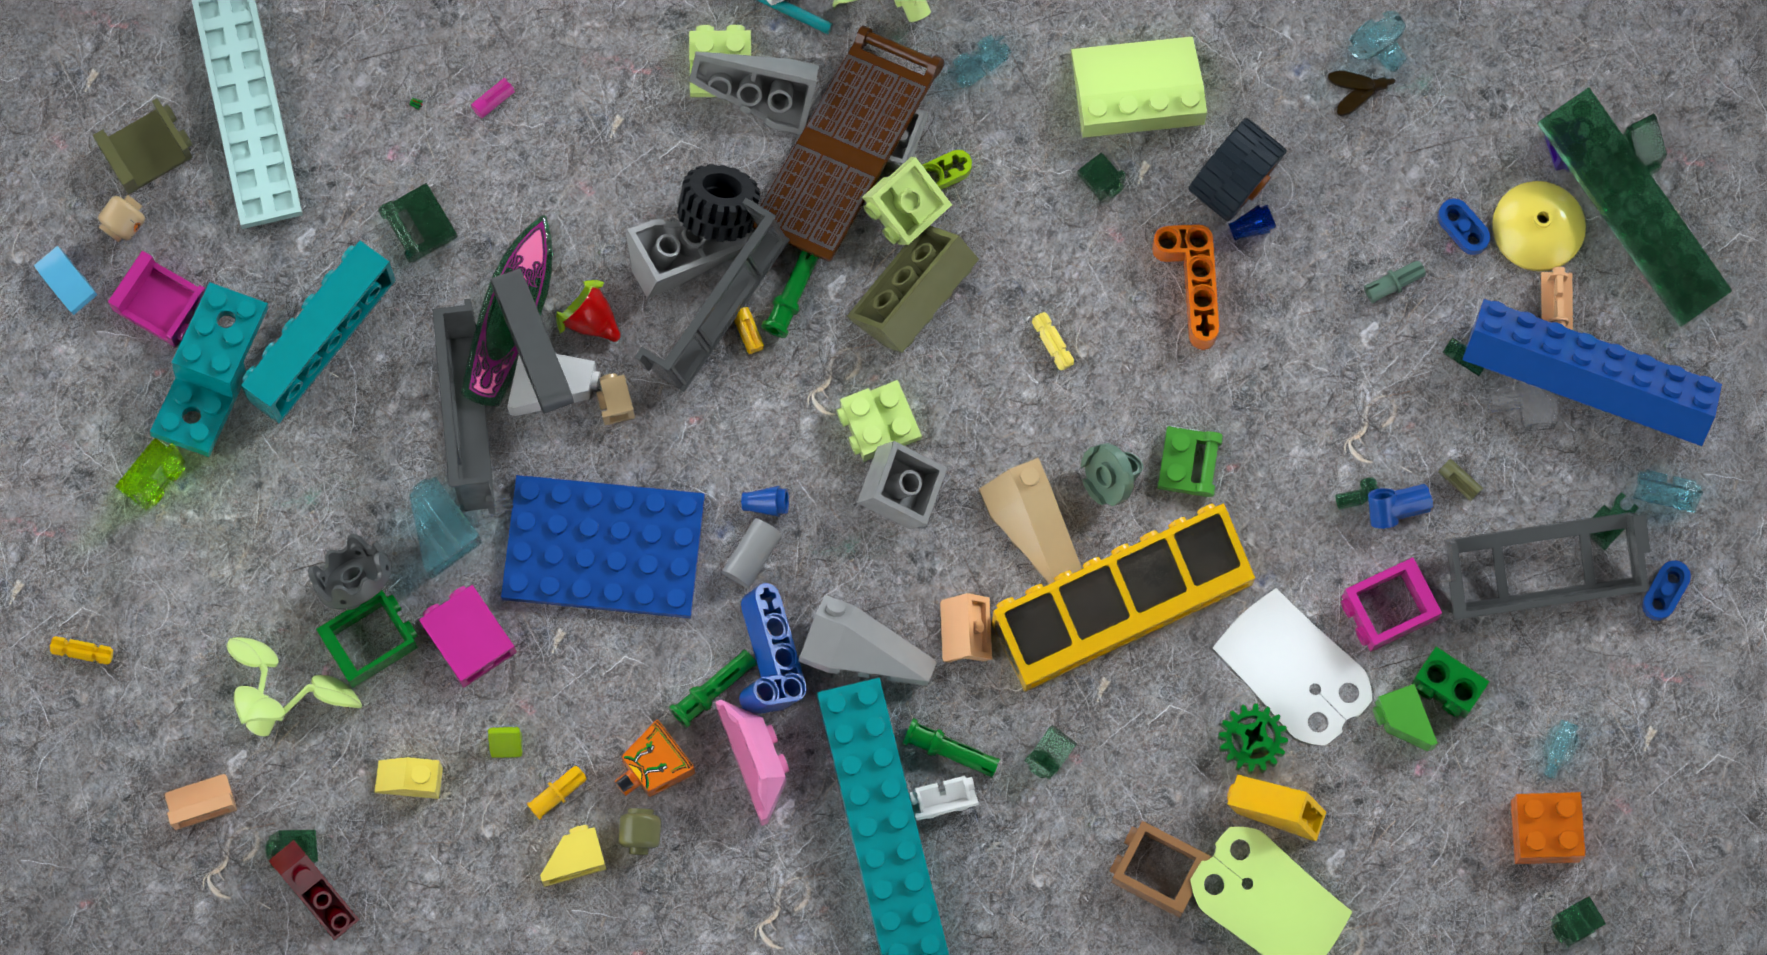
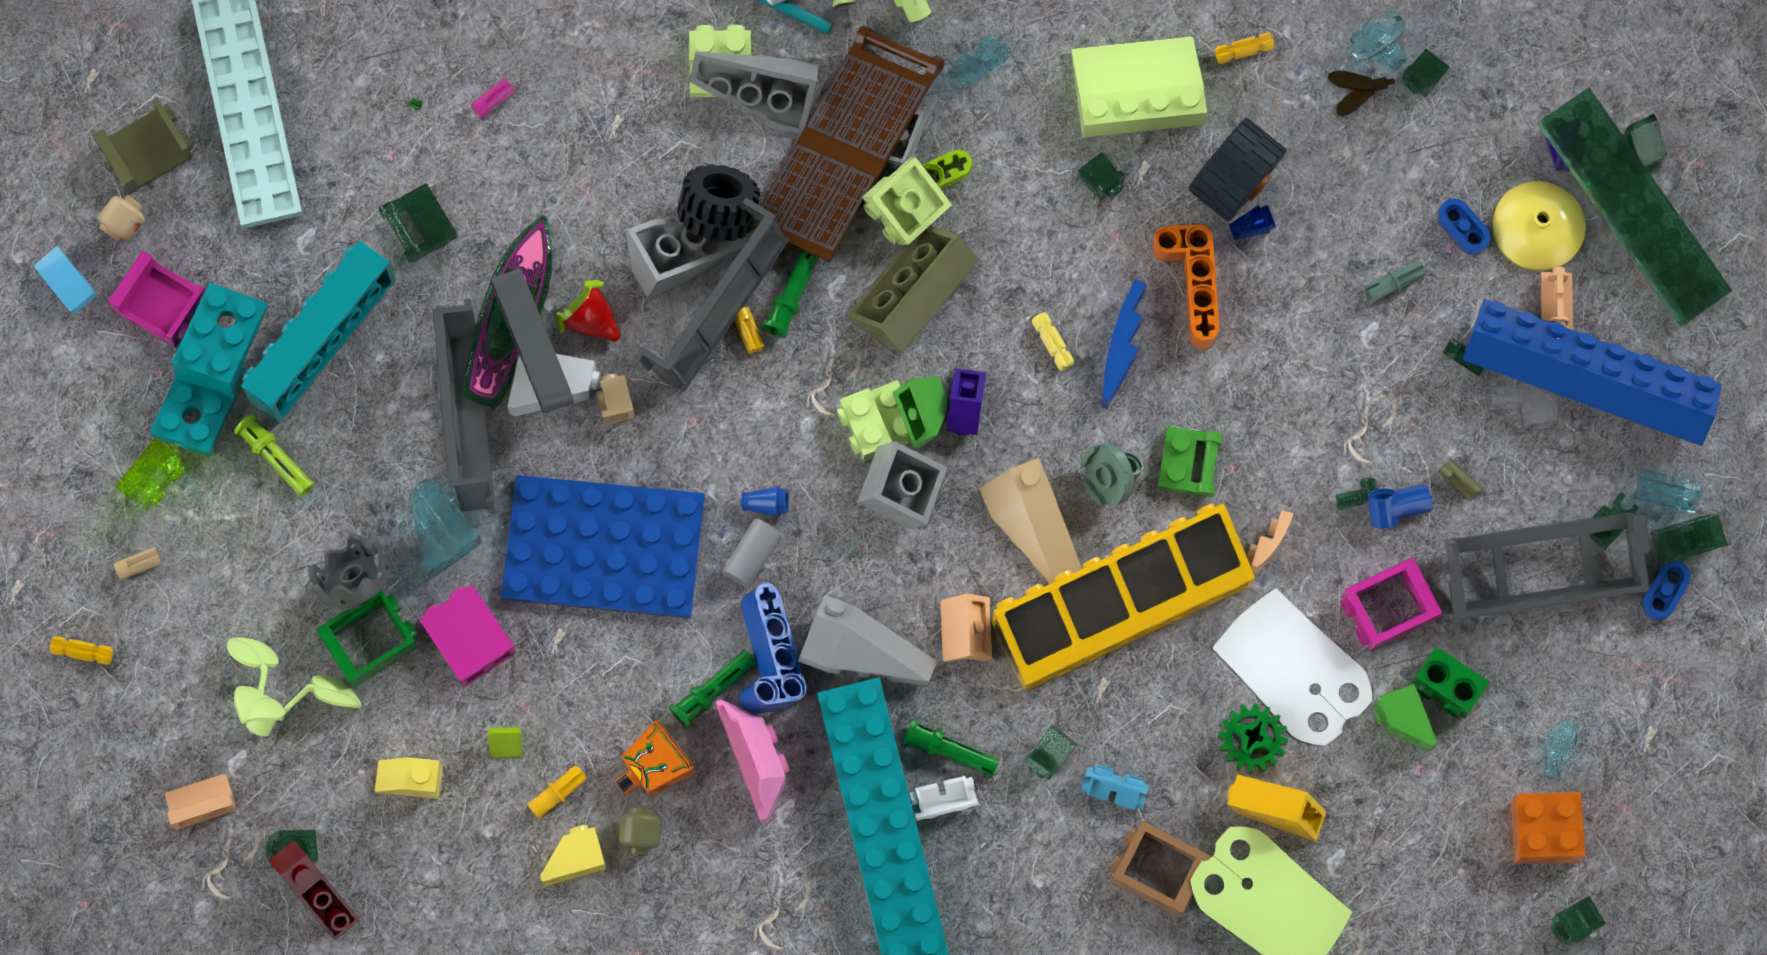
none -> tan piece [113,547,162,581]
none -> lime pin [234,413,315,497]
none -> bright green slope [893,376,949,449]
none -> dark purple slope [946,368,986,436]
none -> medium azure hinge [1081,764,1149,811]
none -> blue slope [1101,279,1147,409]
none -> yellow axle [1214,32,1274,64]
none -> light nougat slope [1247,510,1293,574]
none -> clear green bracket [1402,49,1450,98]
none -> clear green brick [1650,513,1728,564]

